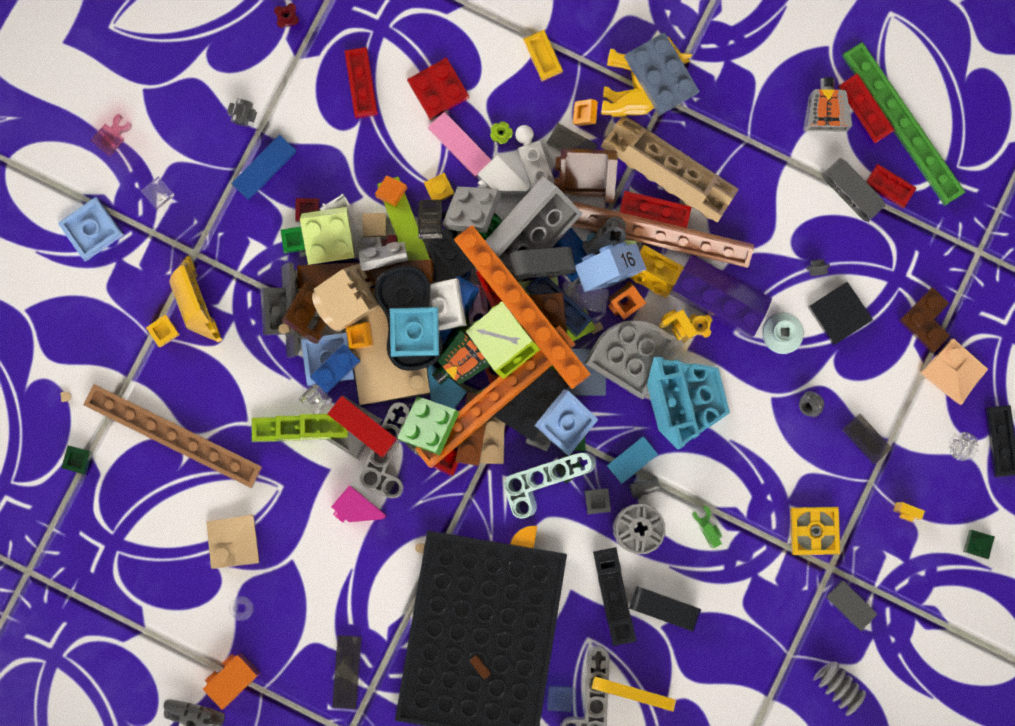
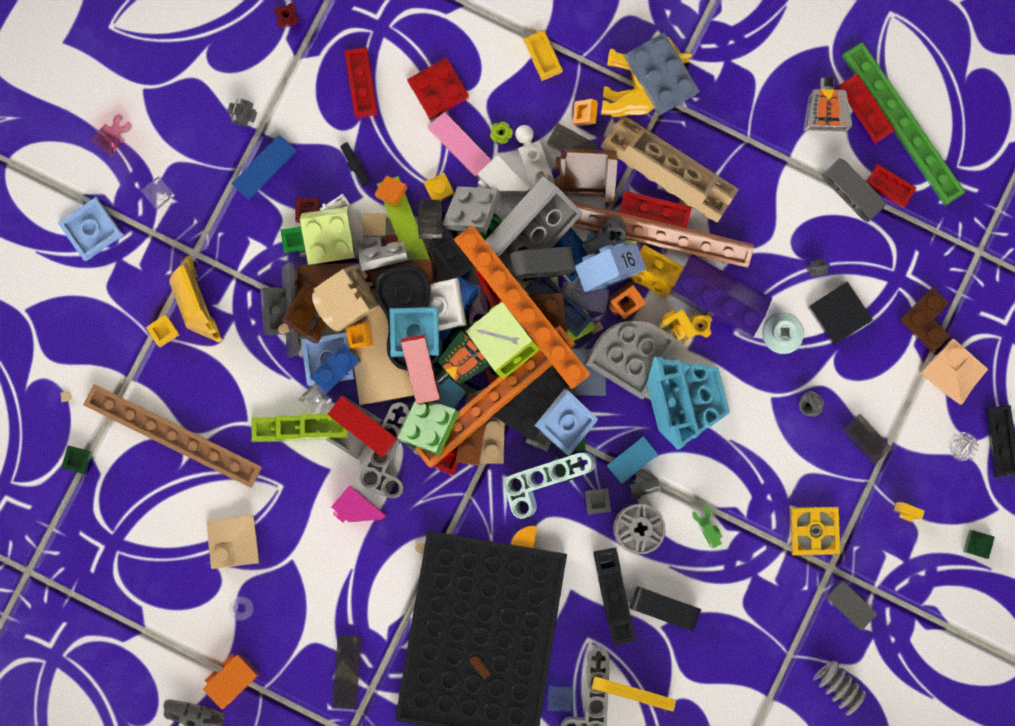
none -> black bar [340,142,370,186]
none -> tile [401,334,440,404]

